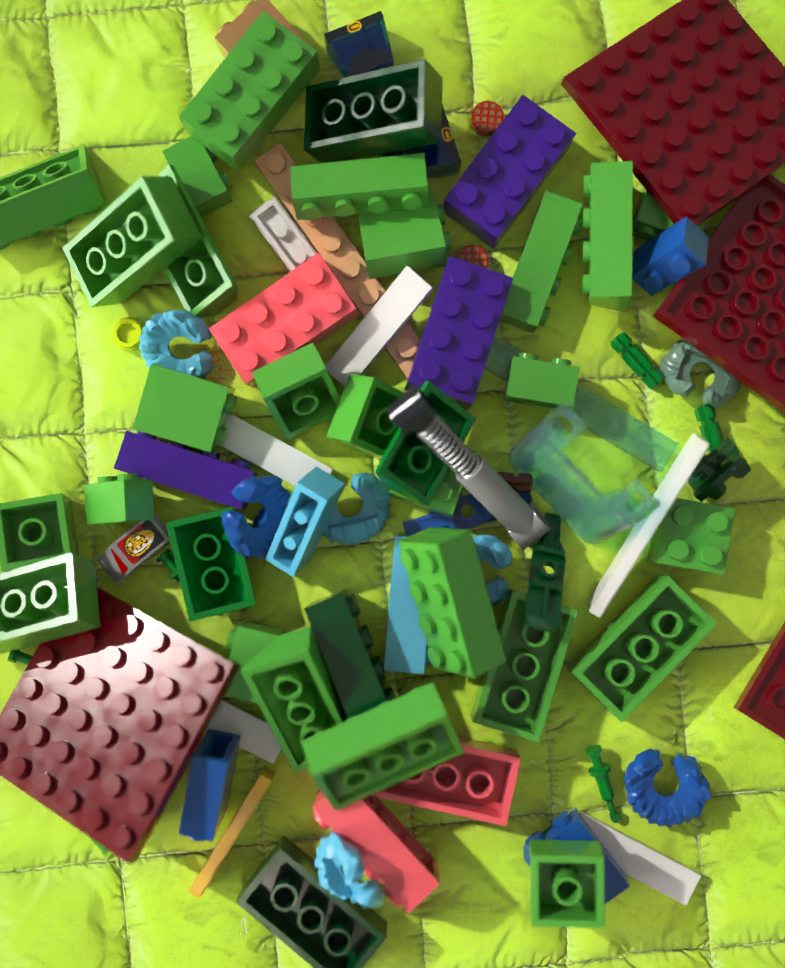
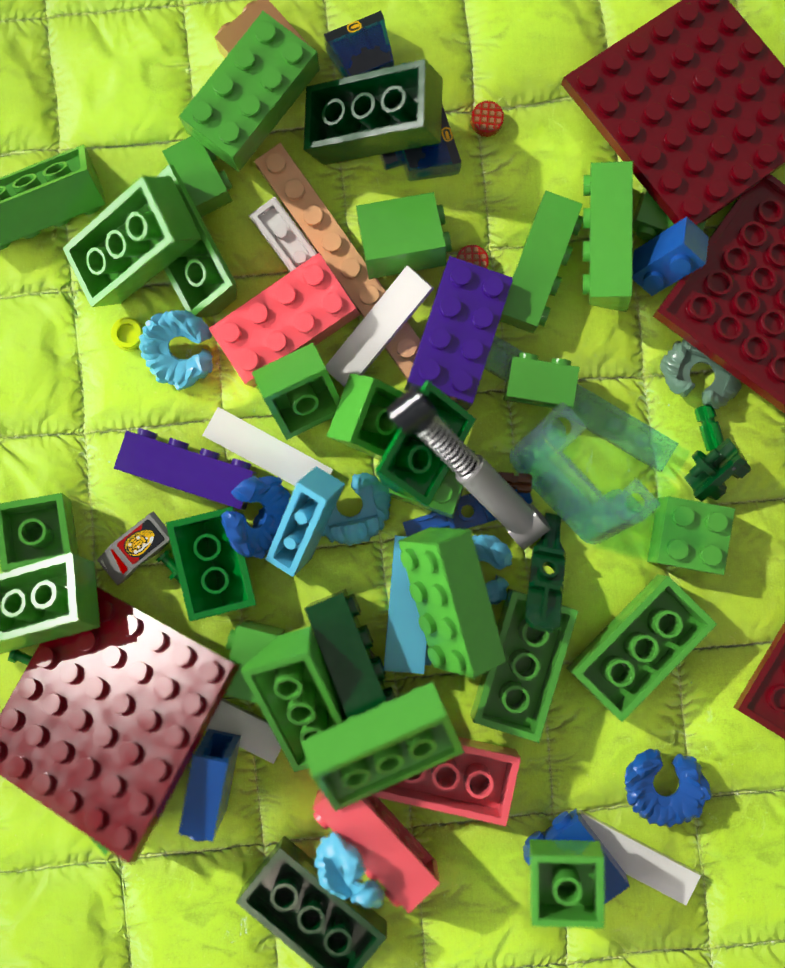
bright green brick [84,473,154,525] -> none
bright green brick [133,363,237,452] -> none
yellow tile [188,767,275,898] -> none
bright green brick [290,153,429,220] -> none
dark purple brick [443,95,576,249] -> none
green piece [585,745,621,823] -> none
white tile [588,433,709,618] -> none
green axle [610,332,664,389] -> none

